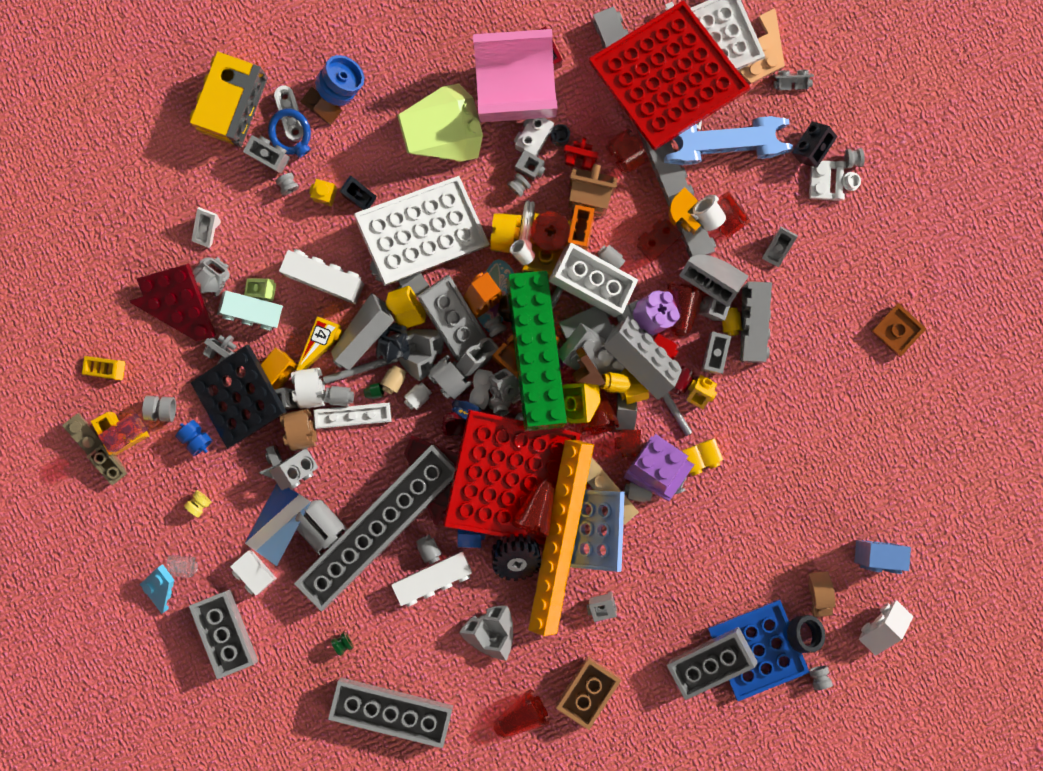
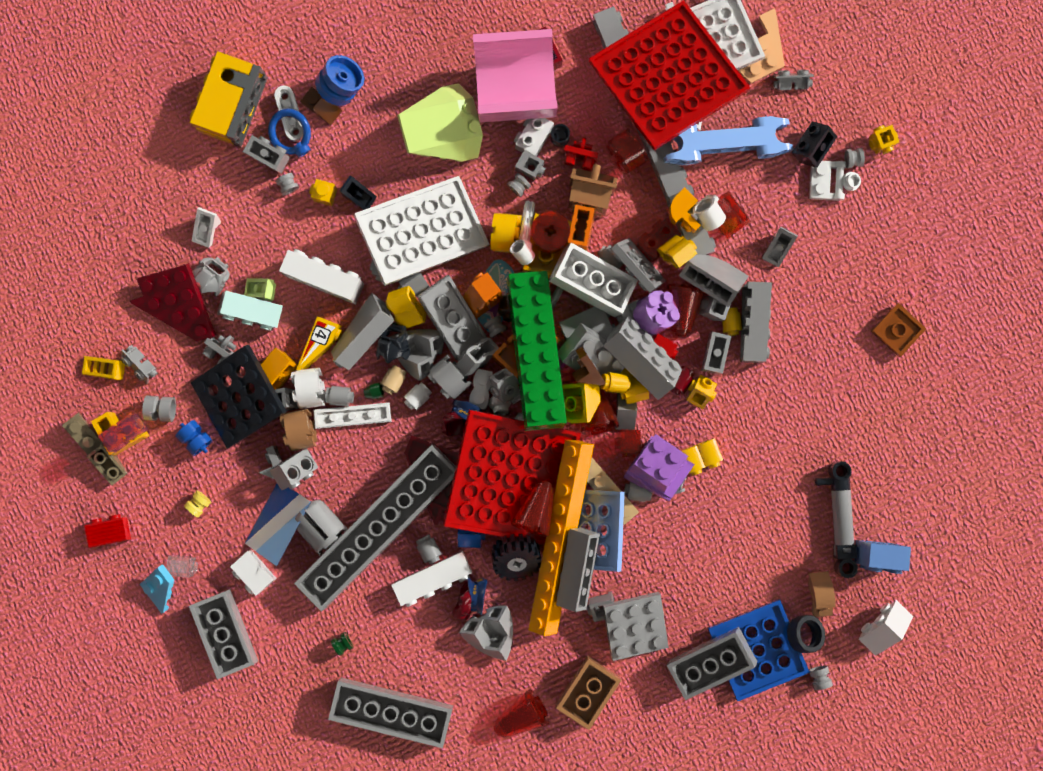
light grey bar [323,358,398,384] -> none
light grey bar [662,393,692,436] -> none
none -> red brick [84,514,131,548]
none -> light grey hinge [121,345,158,384]
none -> piece [452,577,488,621]
none -> light grey brick [556,527,600,612]
none -> light grey plate [603,592,669,661]
none -> light grey plate [611,238,667,293]
none -> yellow brick [657,235,697,268]
none -> piece [815,461,858,578]
none -> yellow brick [869,125,899,155]

